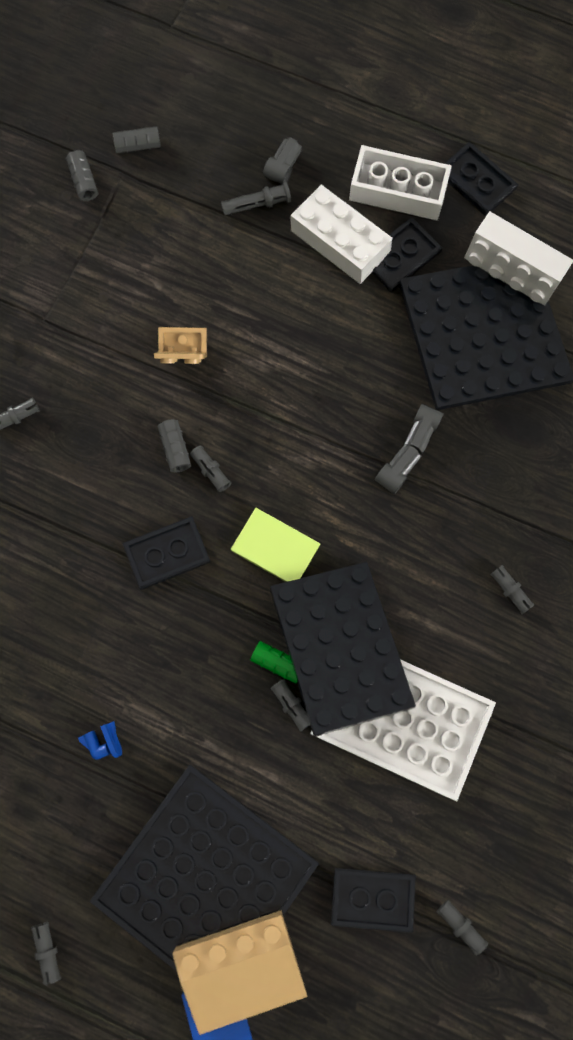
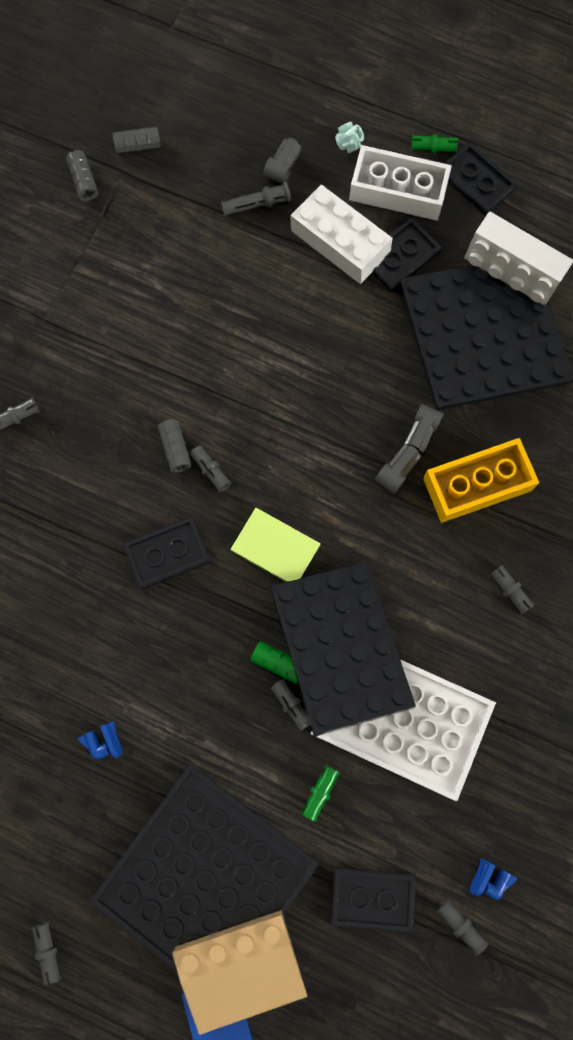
tan bracket [154,327,207,364] -> none
none -> green pin [301,765,340,822]
none -> light aqua gear [336,121,364,153]
none -> green pin [411,134,458,153]
none -> yellow brick [423,438,539,523]
none -> blue piece [470,858,517,900]

